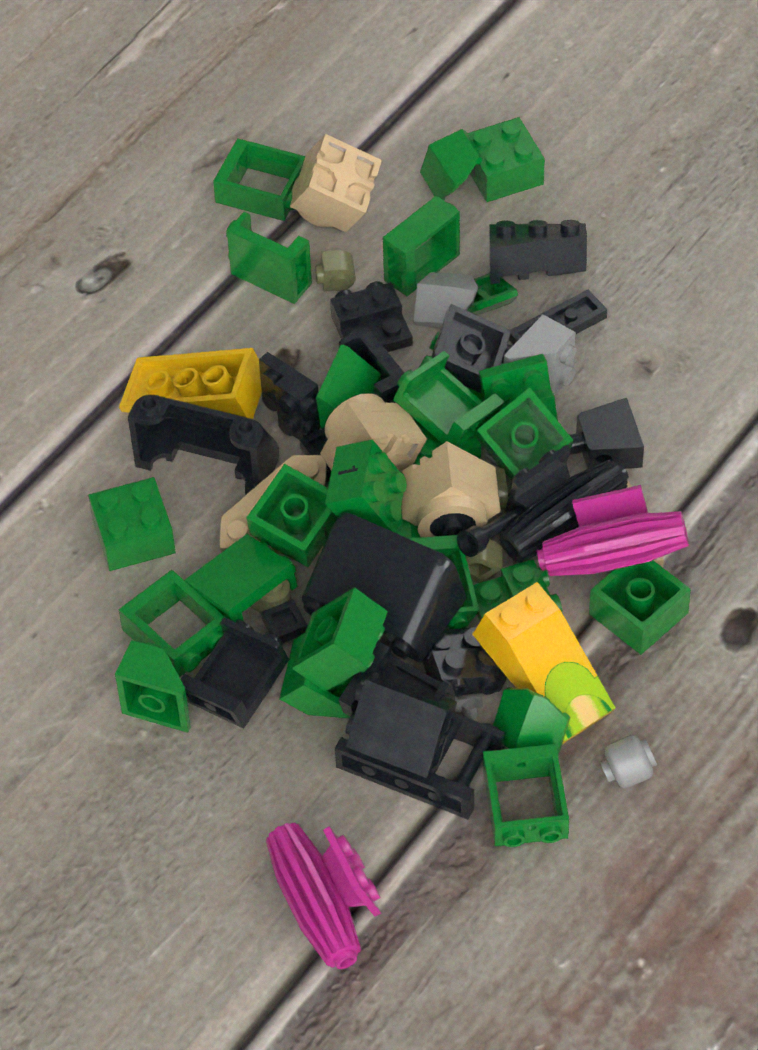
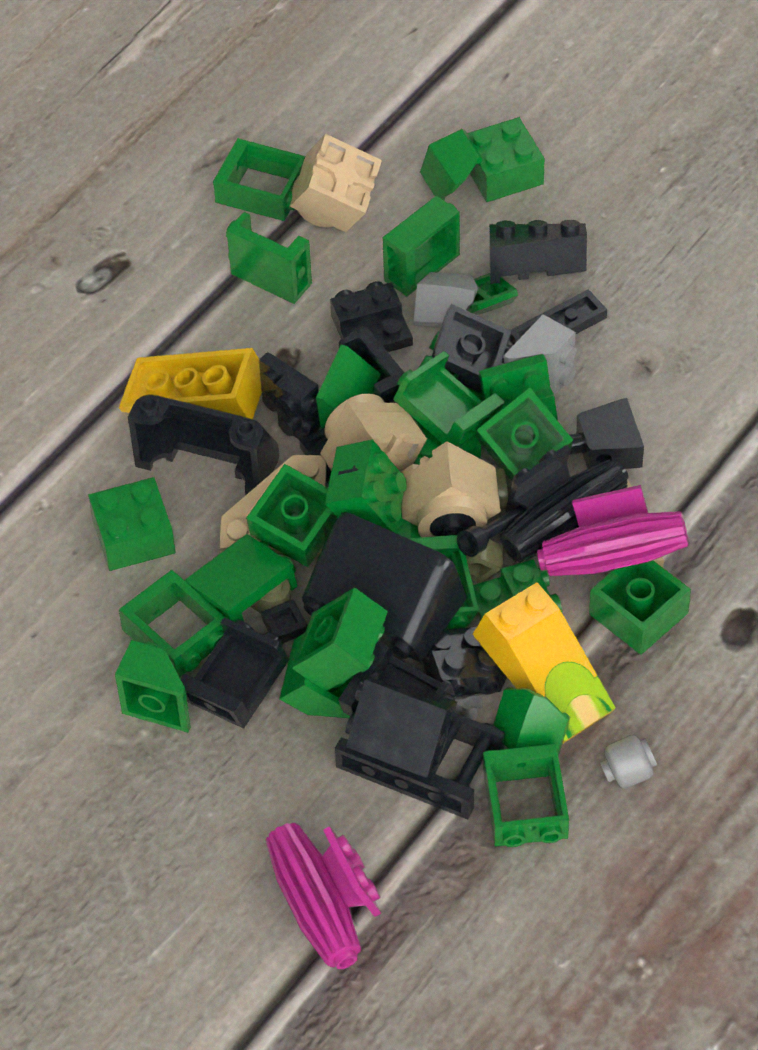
olive plate [315,250,356,292] -> none

